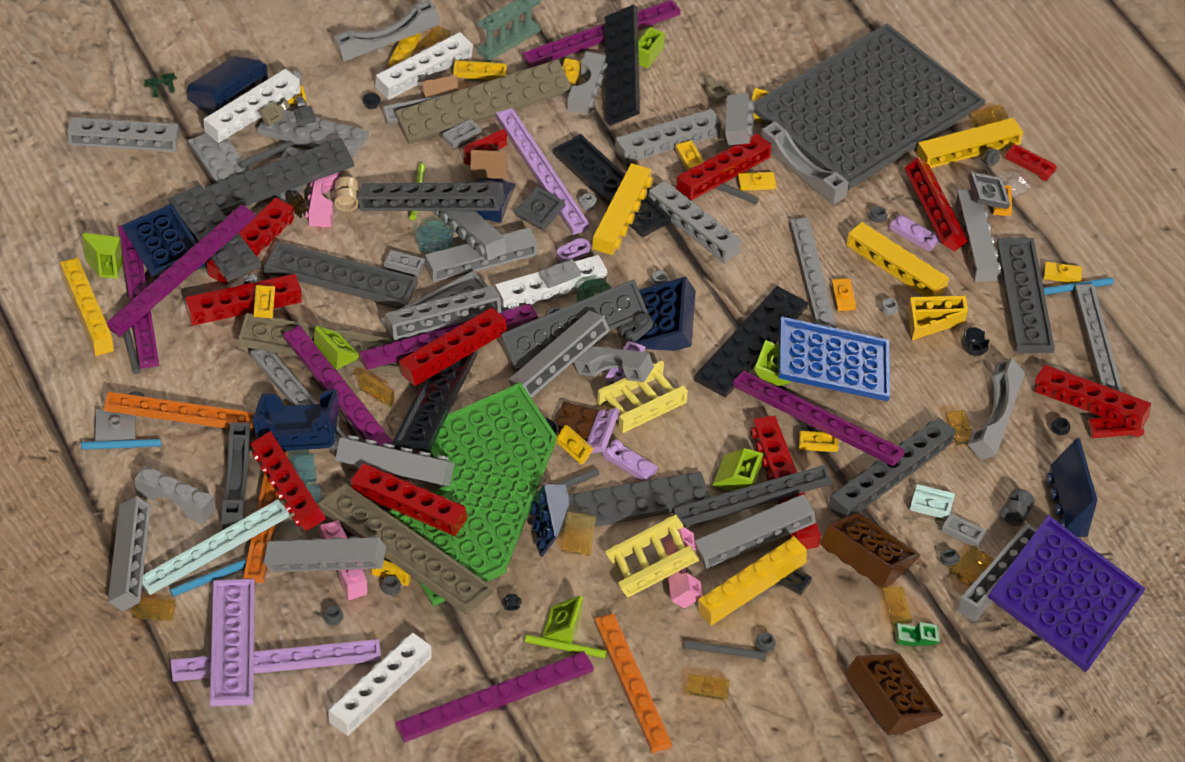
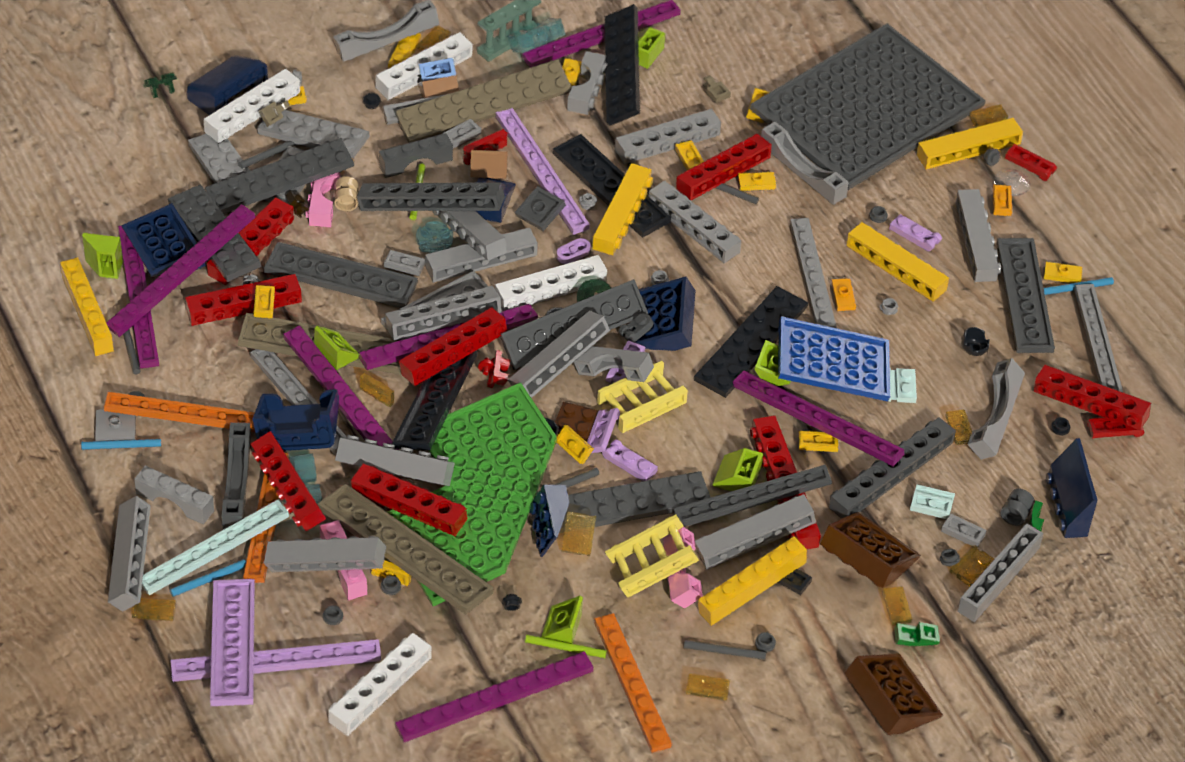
light grey brick [67,117,179,152] -> none
dark grey plate [294,96,316,126] -> none
yellow plate [453,60,507,80] -> none
light grey plate [539,259,581,289] -> none
light grey wedge [725,93,755,145] -> none
red brick [904,157,968,252] -> none
yellow wedge [907,296,968,341] -> none
dark grey plate [968,172,1011,209] -> none
dark purple plate [987,515,1146,672] -> none
none -> dark grey arch [379,133,453,178]
none -> light blue slope [419,58,456,81]
none -> red hips [478,350,510,388]
none -> clear light blue arch [508,18,566,53]
none -> light aqua plate [888,368,917,403]
none -> green slope [1029,500,1044,532]

